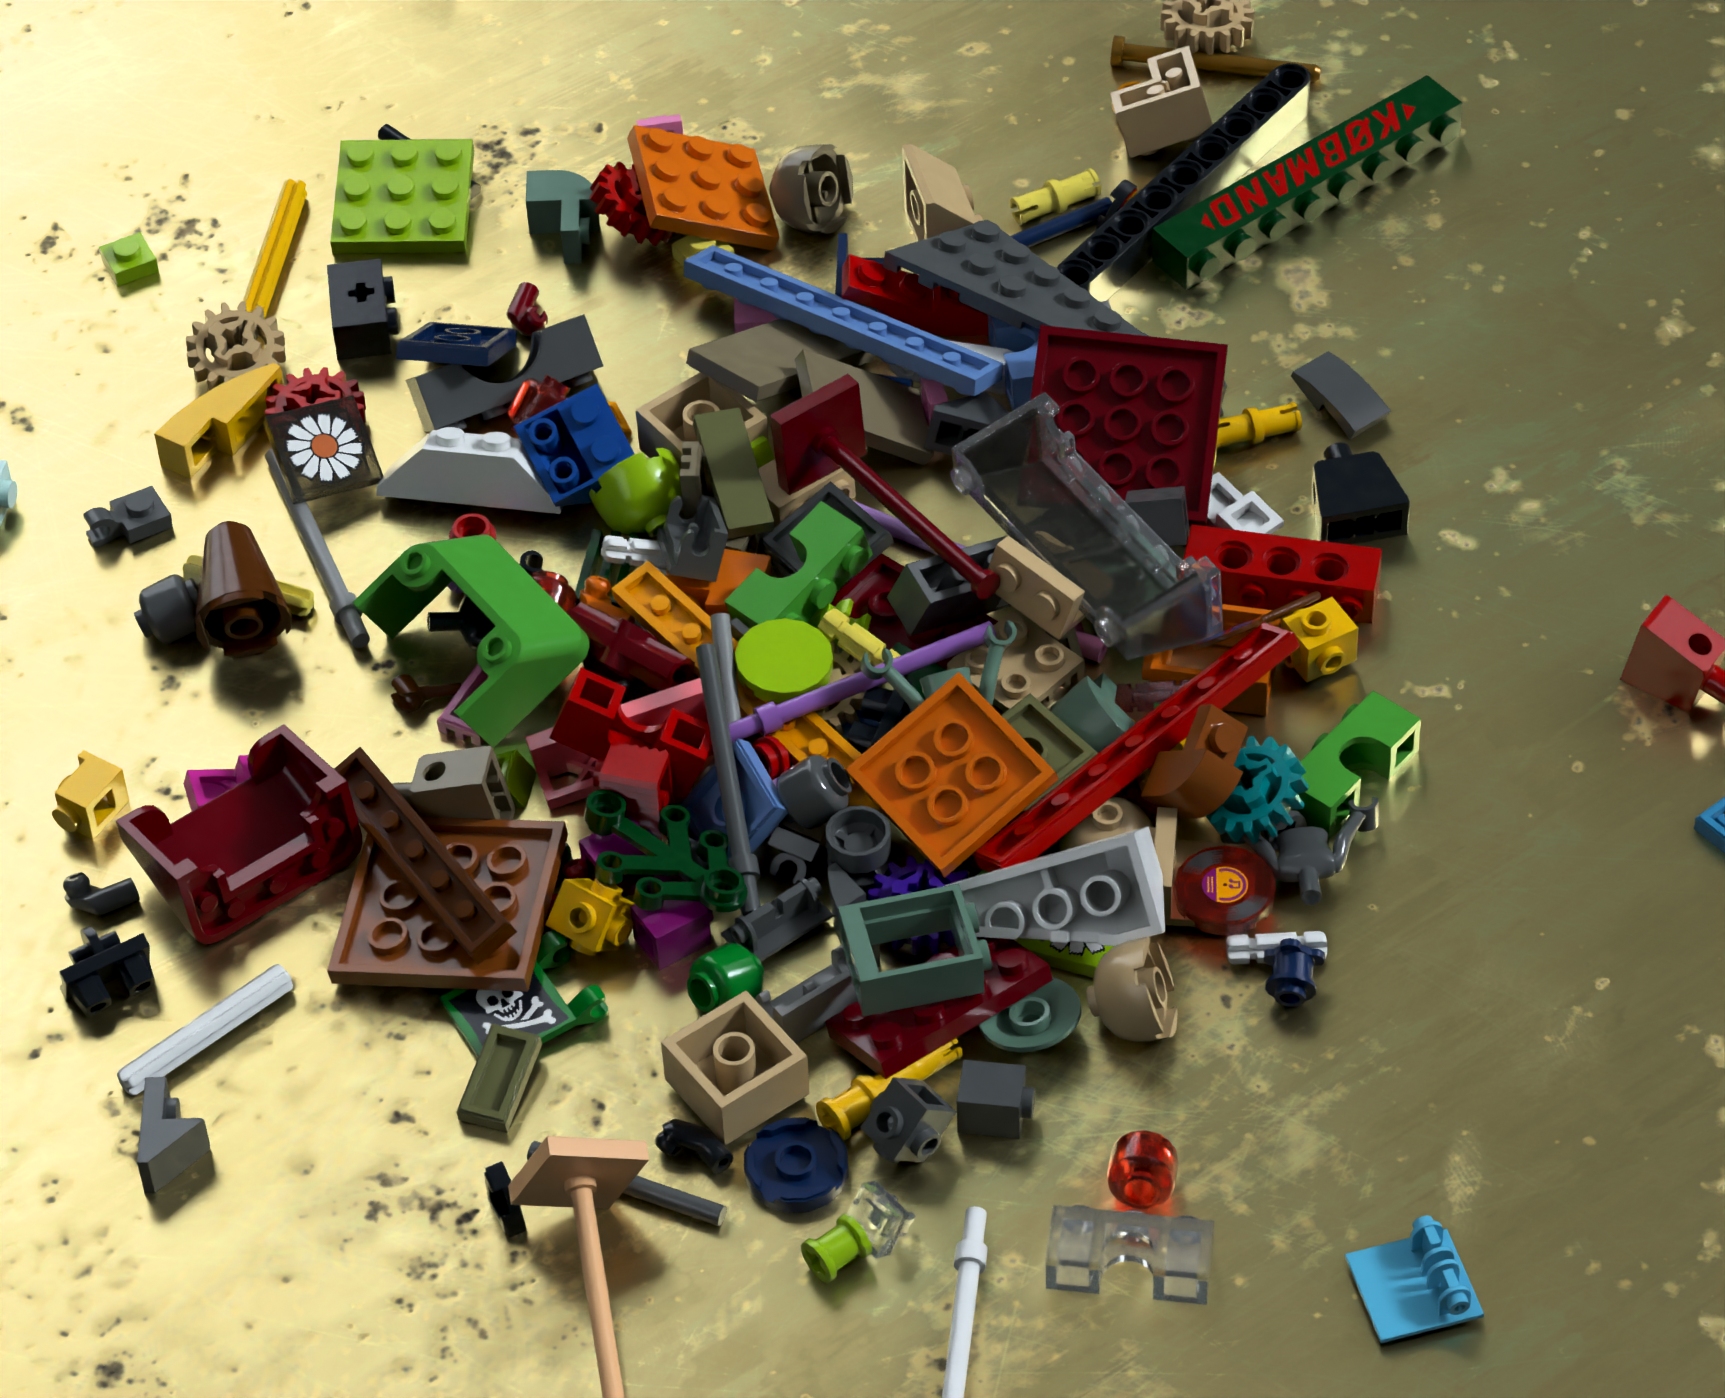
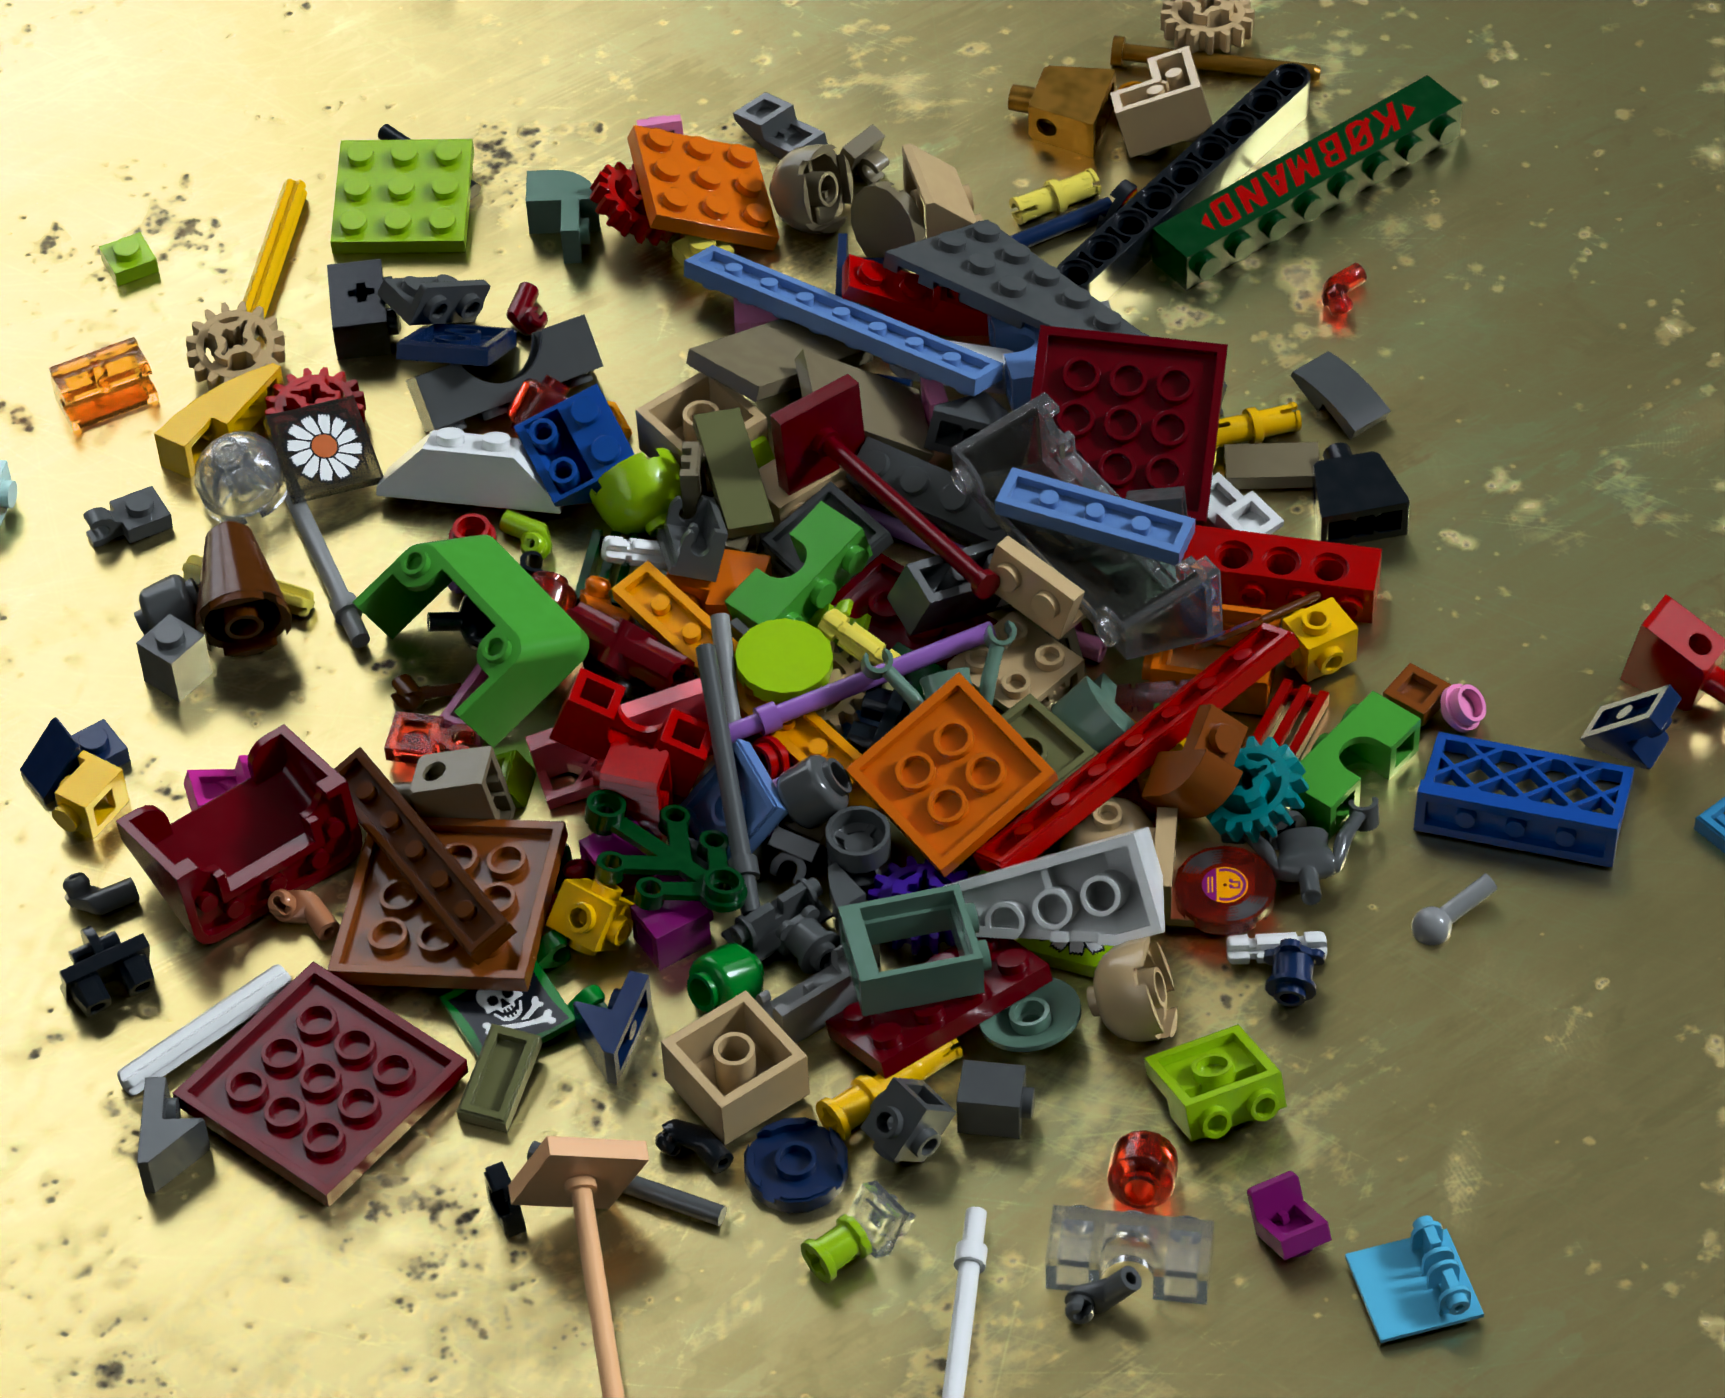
none -> dark blue slope [20,717,131,805]
none -> clear orange hinge [48,337,159,432]
none -> dark grey brick [136,614,212,703]
none -> dark red plate [173,961,468,1208]
none -> clear cylinder [194,430,291,524]
none -> nougat arm [267,889,340,941]
none -> dark grey bracket [377,274,491,326]
none -> clear red plate [384,711,476,764]
none -> lime arm [499,509,552,560]
none -> dark blue slope [573,970,652,1085]
none -> dark grey slope [733,92,828,159]
none -> dark grey brick [776,905,841,974]
none -> dark tan tile [840,124,890,185]
none -> dark grey brick [846,437,1039,545]
none -> dark tan tile [851,181,926,270]
none -> medium blue plate [995,467,1196,566]
none -> pearl gold torso [1008,65,1116,158]
none -> dark grey arm [1064,1266,1142,1324]
none -> lime plate [1144,1024,1287,1141]
none -> dark tan tile [1223,442,1319,489]
none -> magenta bracket [1247,1171,1332,1260]
none -> red tile [1252,678,1330,759]
none -> clear red arm [1321,262,1367,318]
none -> dark orange plate [1383,663,1451,727]
none -> light grey bar [1411,873,1498,945]
none -> blue fence [1413,732,1635,868]
none -> bright pink plate [1440,684,1486,733]
none -> dark blue slope [1580,684,1682,769]

